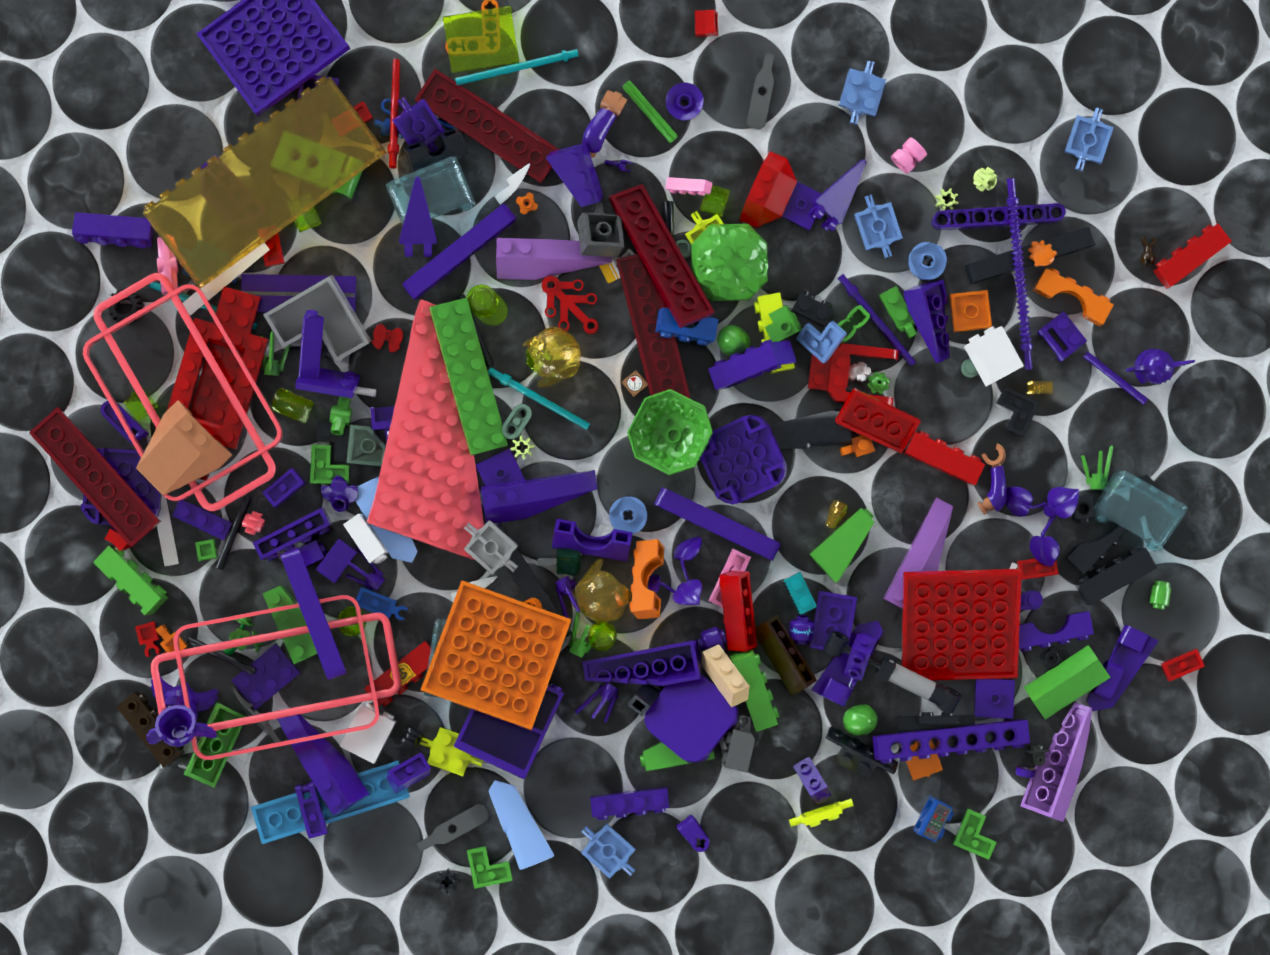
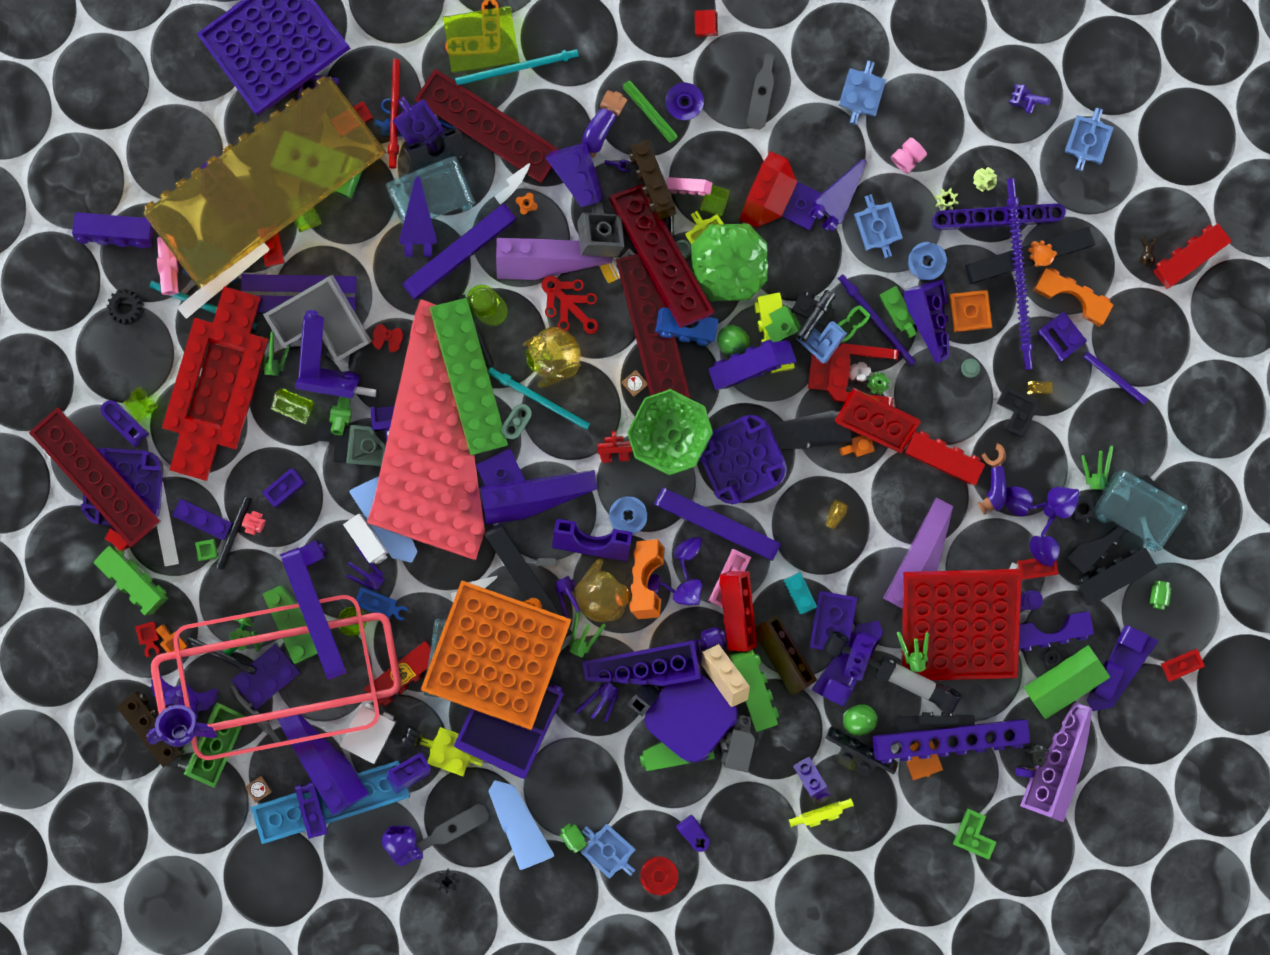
coral bar [83,273,283,511] -> none
nougat wedge [136,400,232,496] -> none
dark purple brick [253,508,333,562] -> none
bright green plate [310,445,350,485] -> none
dark purple panel [316,538,359,583] -> none
dark purple plate [321,475,358,512] -> none
light grey plate [464,520,518,575] -> none
bright green plate [467,846,513,889] -> none
yellowish green gear [510,436,535,460] -> none
clear green piece [557,548,580,577] -> none
clear neon green hair [588,621,617,652] -> none
dark purple brick [590,787,669,820] -> none
dark purple head [789,615,815,645] -> none
bright green slope [809,508,874,583] -> none
slope [913,795,954,842] -> none
white brick [964,326,1024,386] -> none
dark purple plate [974,679,1015,719] -> none
dark purple helmet [1126,348,1195,385] -> none
none -> tile [245,776,272,803]
none -> dark purple piece [382,826,423,866]
none -> bright green brick [559,823,587,853]
none -> red hips [597,431,632,463]
none -> dark brown brick [629,139,676,221]
none -> red tile [640,857,678,896]
none -> black pin [796,290,836,342]
none -> bright green plant [897,632,929,672]
none -> dark purple arm [1009,84,1051,114]

